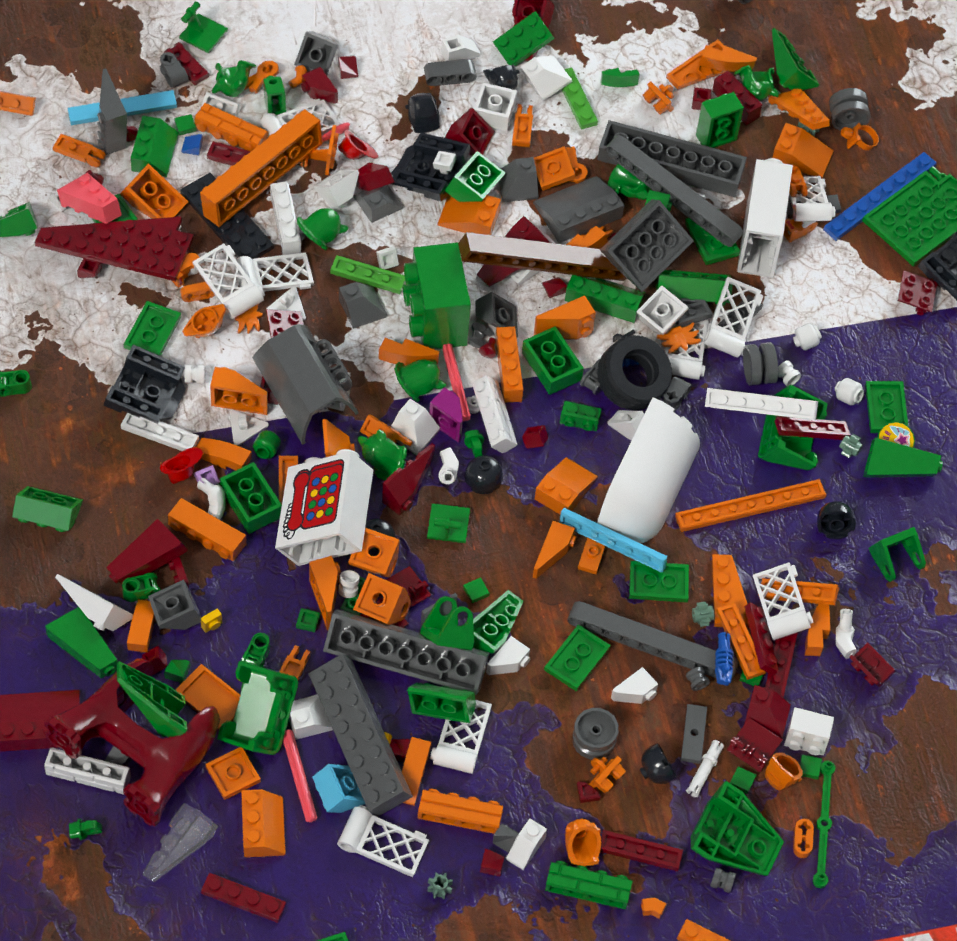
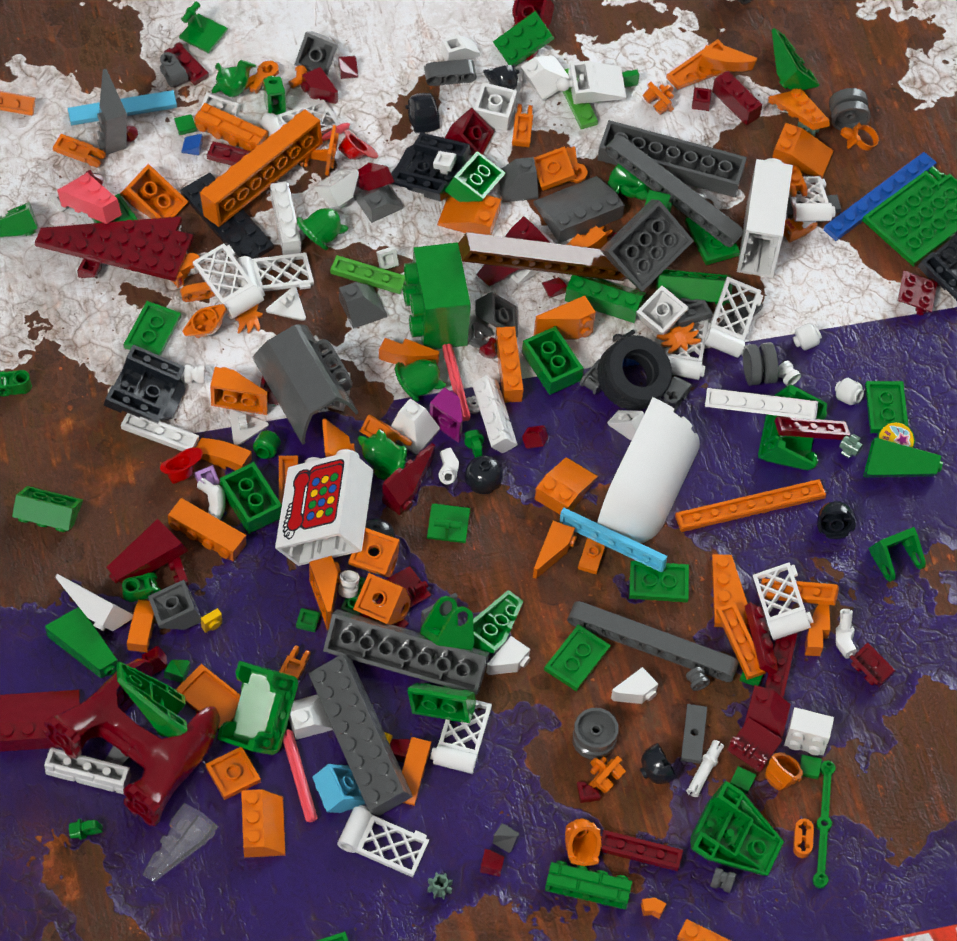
green slope [131,115,179,177] -> none
dark red plate [201,873,286,923] -> none
green piece [241,633,270,667] -> none
hinge [266,309,304,338] -> none
orange brick [418,789,503,834] -> none
green tile [463,577,490,603] -> none
white slope [506,818,547,870] -> none
green bracket [560,401,601,431] -> none
sand green gear [692,602,714,627] -> none
green brick [696,92,743,148] -> none
blue hinge [715,632,733,686] -> none
green hair [734,65,779,102] -> none
none -> white slope [556,61,626,104]

